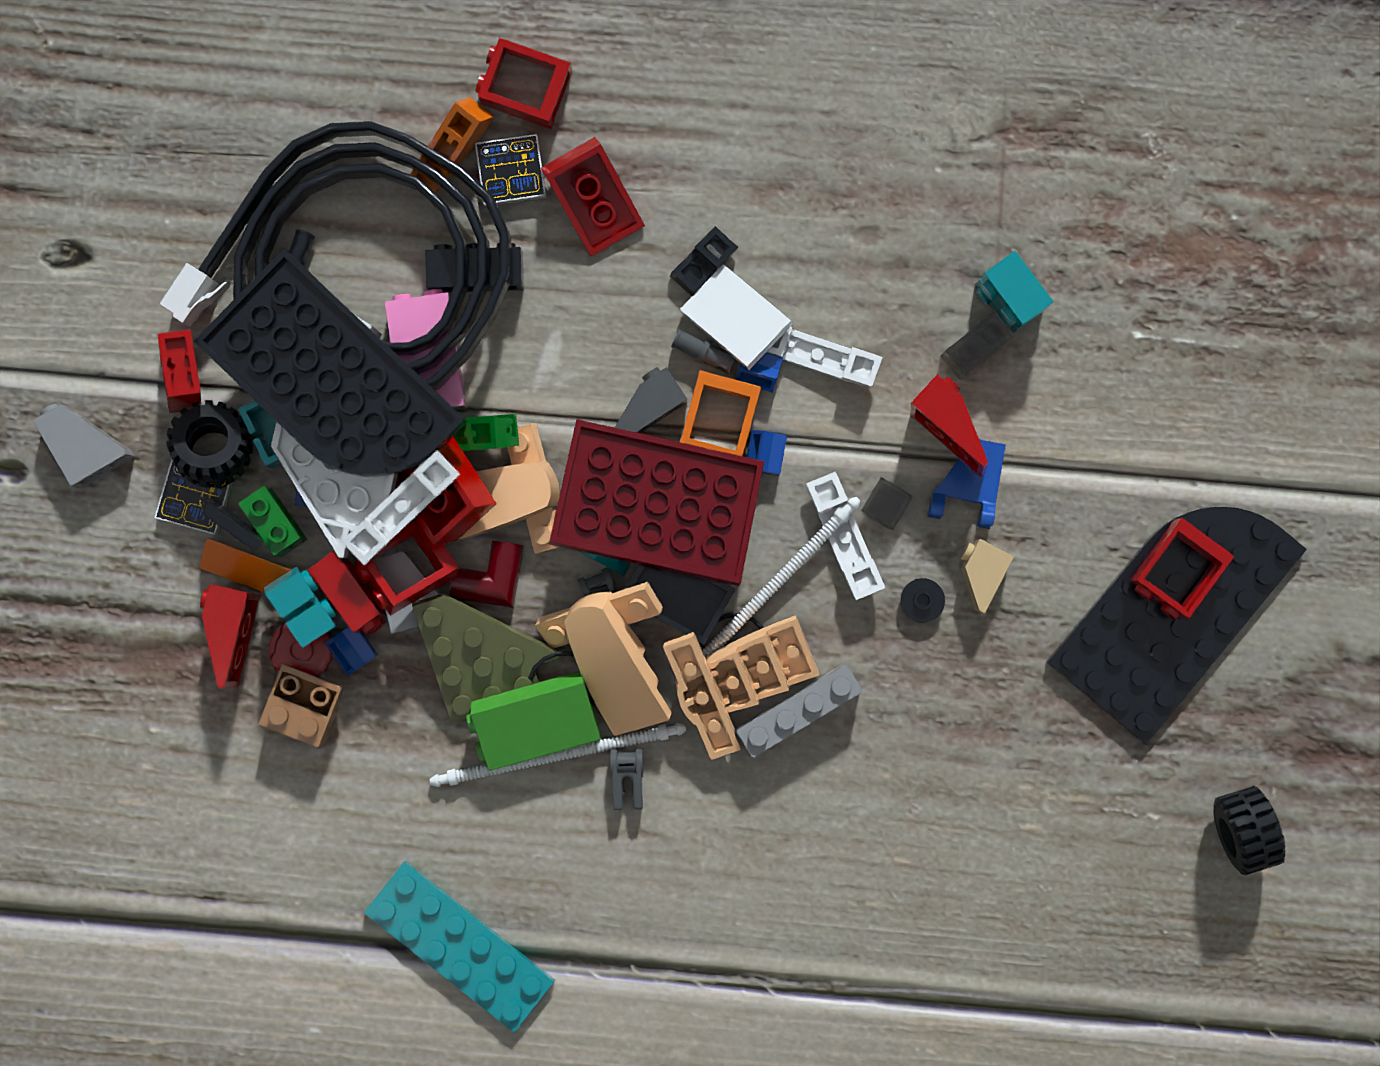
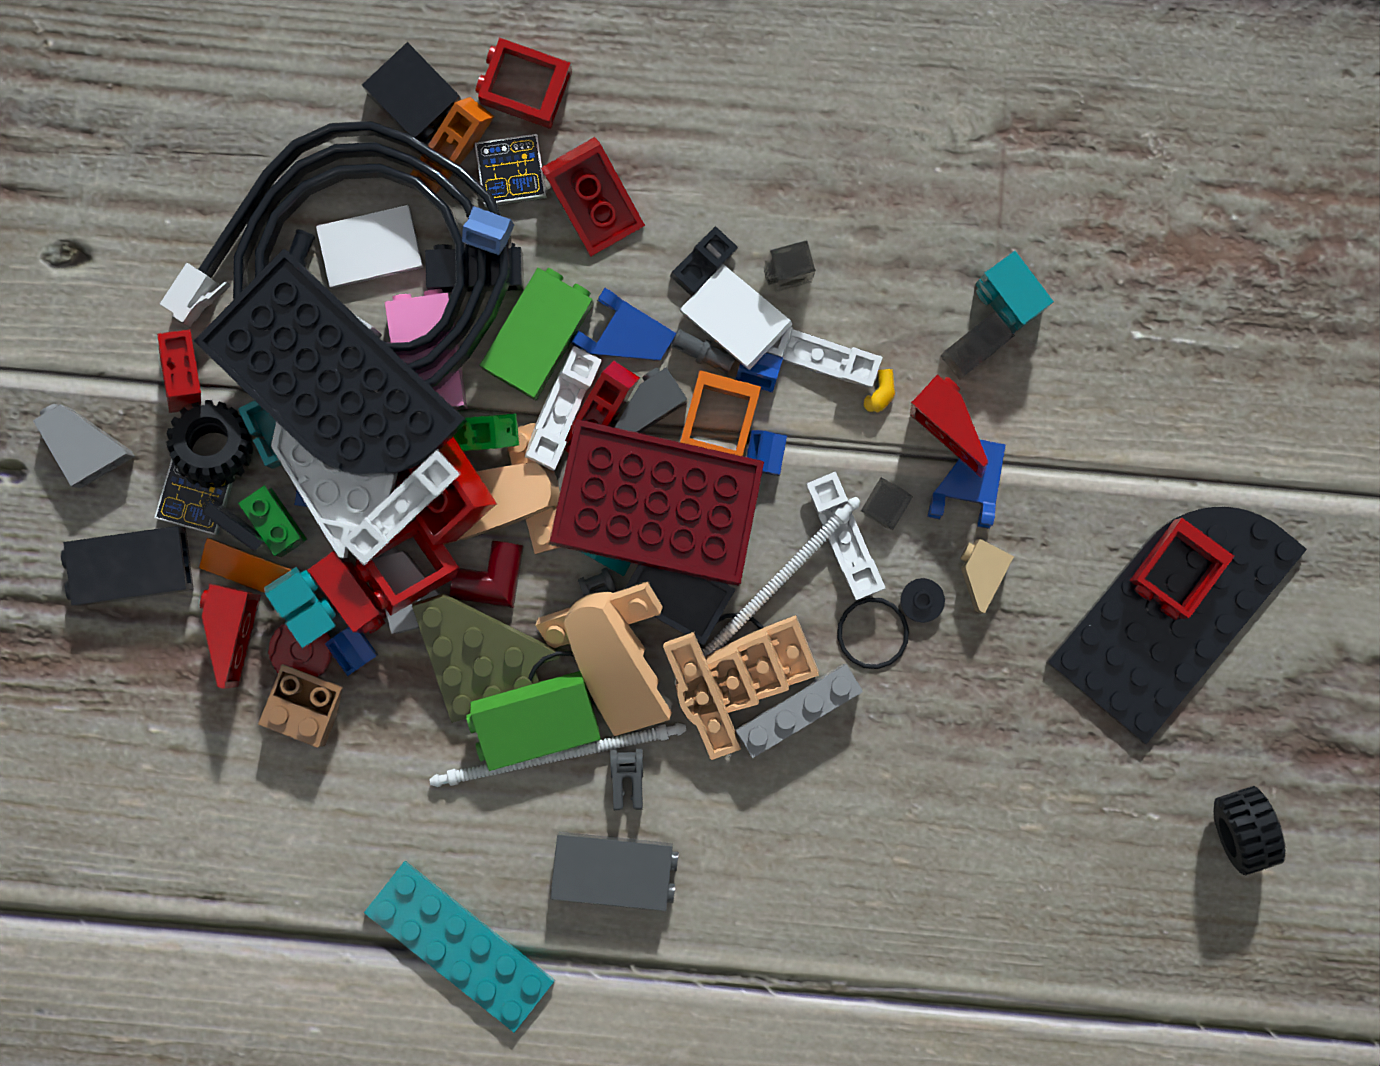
none -> black brick [61,526,194,606]
none -> white tile [316,205,423,289]
none -> black brick [362,42,461,143]
none -> medium blue piece [462,206,514,255]
none -> bright green brick [479,267,594,401]
none -> white slope [525,346,602,471]
none -> dark grey brick [550,832,679,911]
none -> red slope [564,361,640,453]
none -> blue flag [571,288,677,361]
none -> clear smoke brick [763,240,816,292]
none -> black piece [837,597,909,669]
none -> yellow arm [863,369,895,413]

